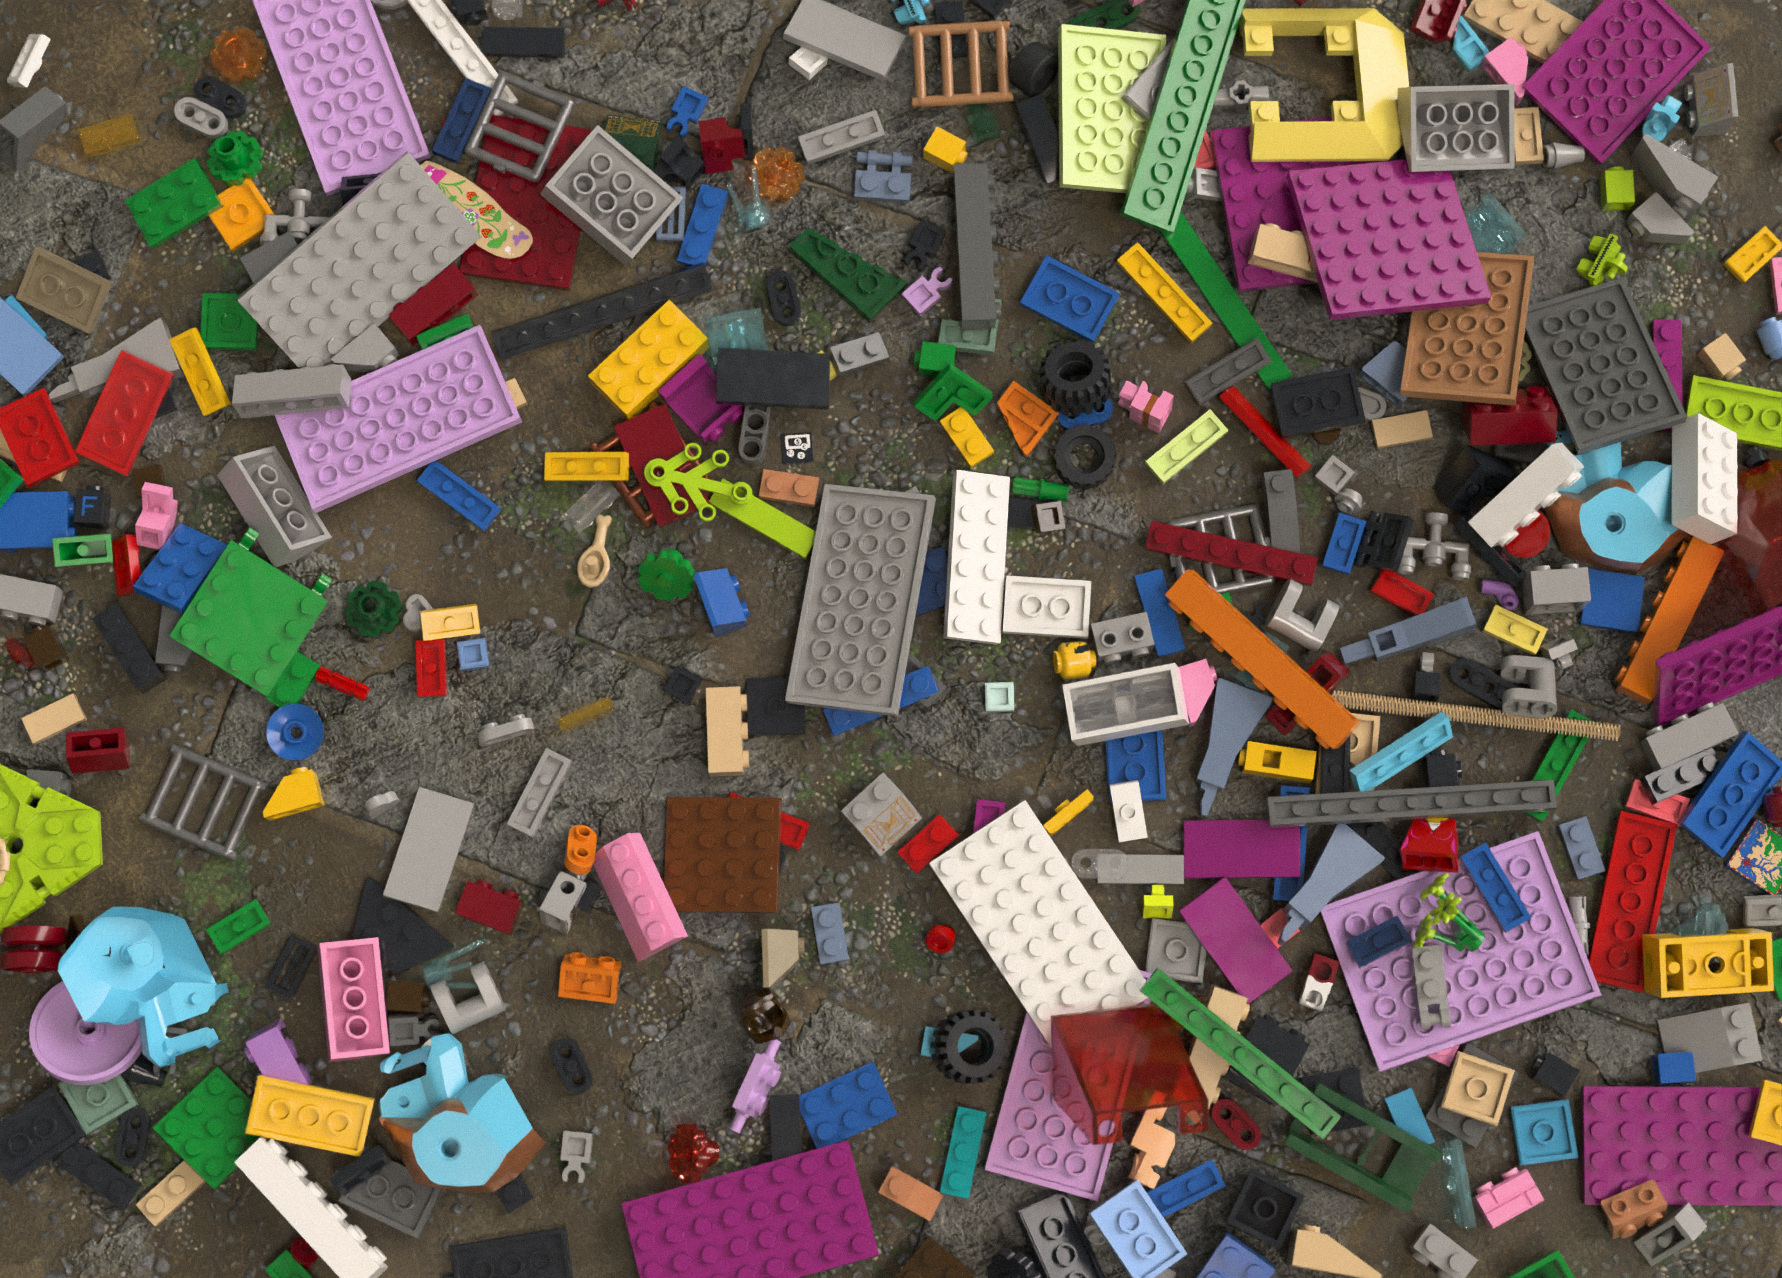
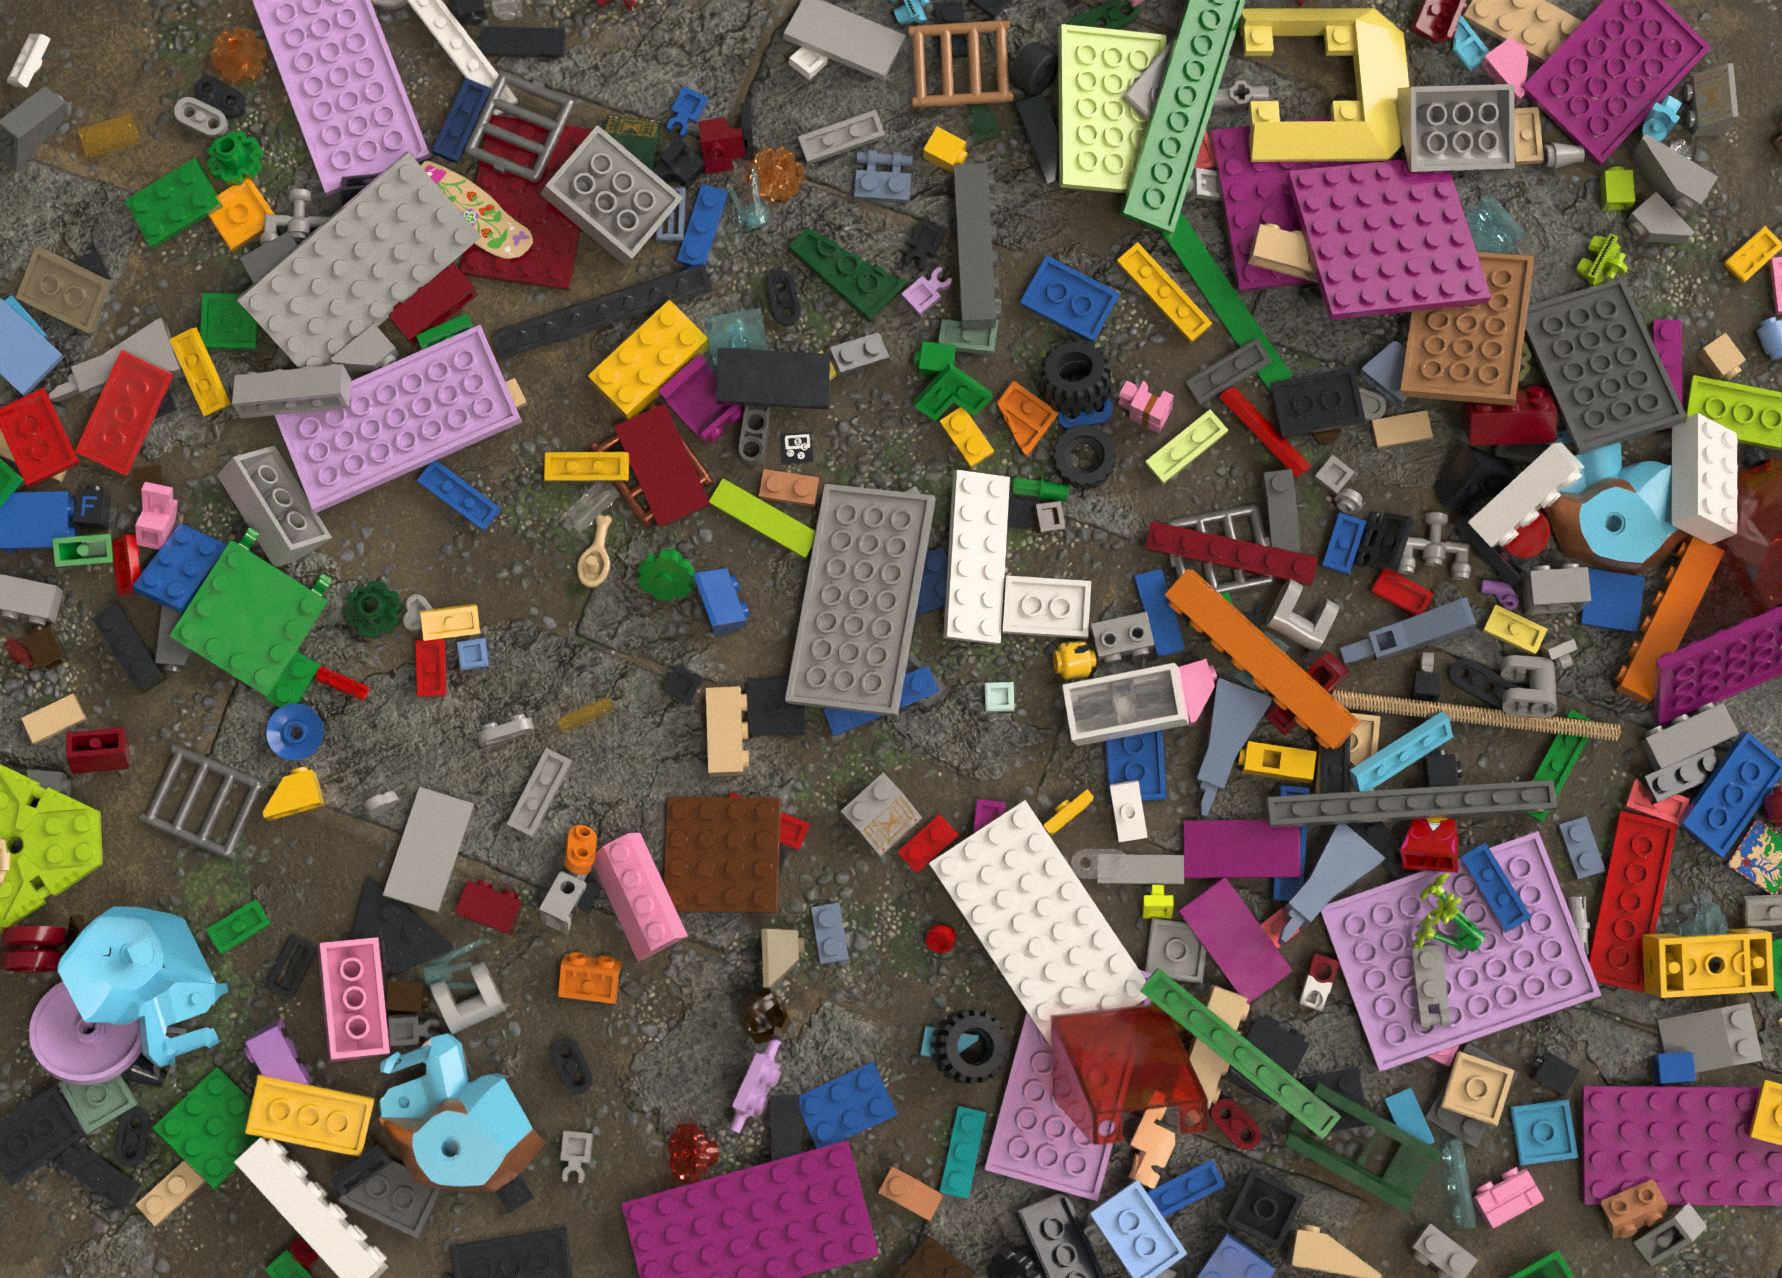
lime plant [644,443,752,522] -> none
dark blue plate [1346,916,1412,969] -> none

